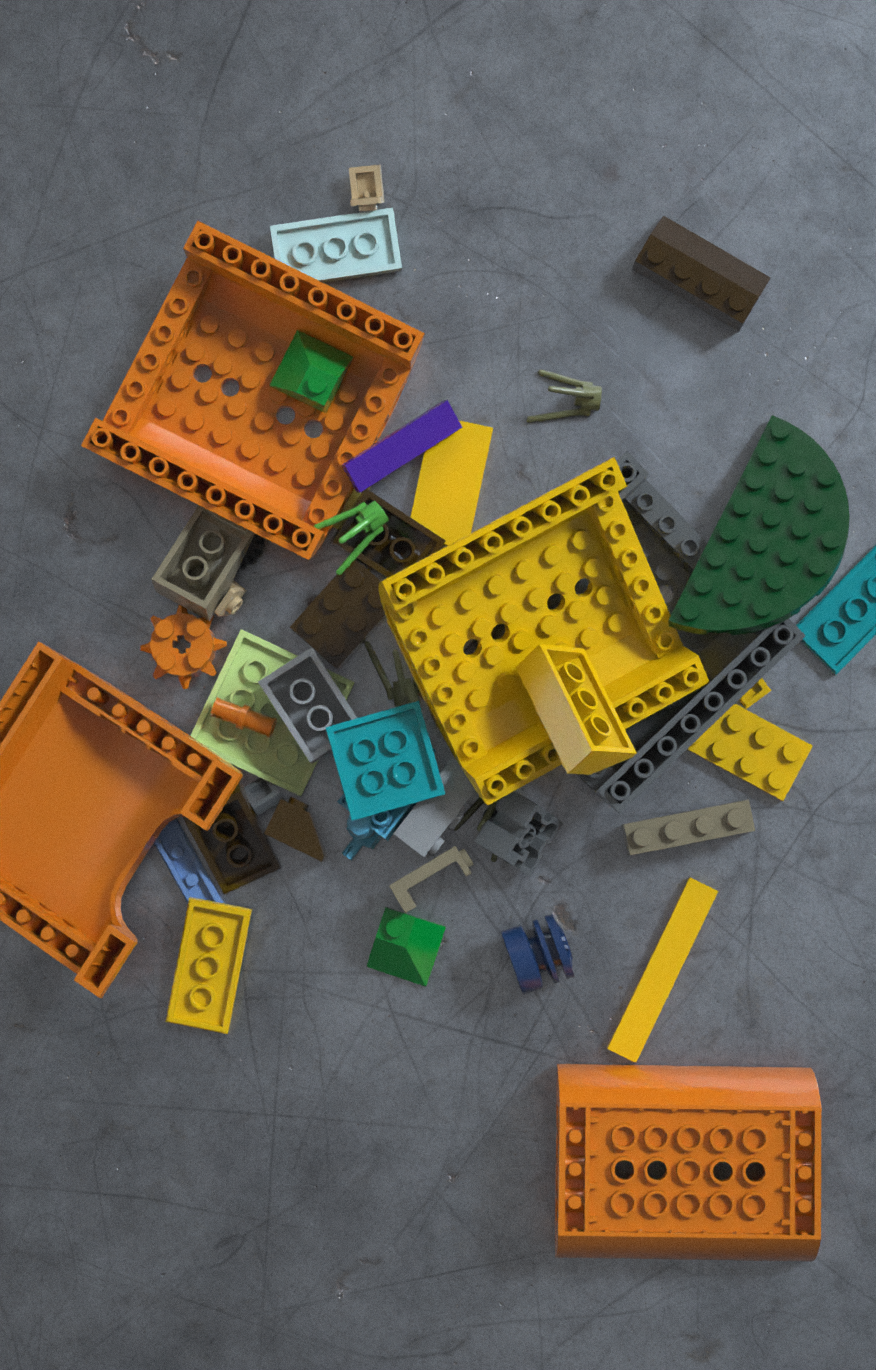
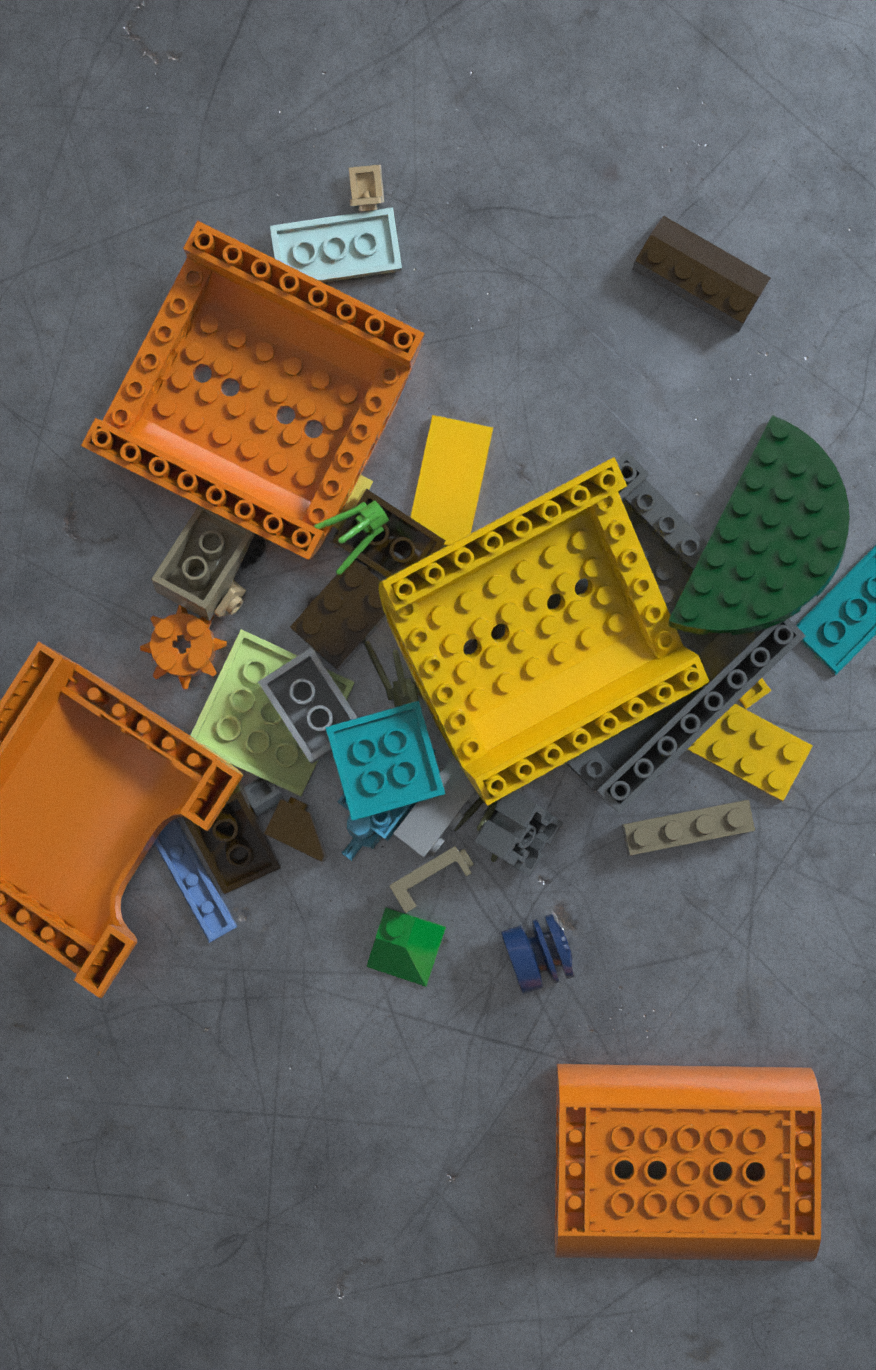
yellow tile [166,897,252,1034] -> none
orange pin [210,697,277,738] -> none
green slope [270,330,354,413] -> none
dark purple tile [342,400,462,493] -> none
yellow slope [516,644,637,775] -> none
olive plant [526,370,602,423] -> none
yellow tile [607,877,718,1063] -> none

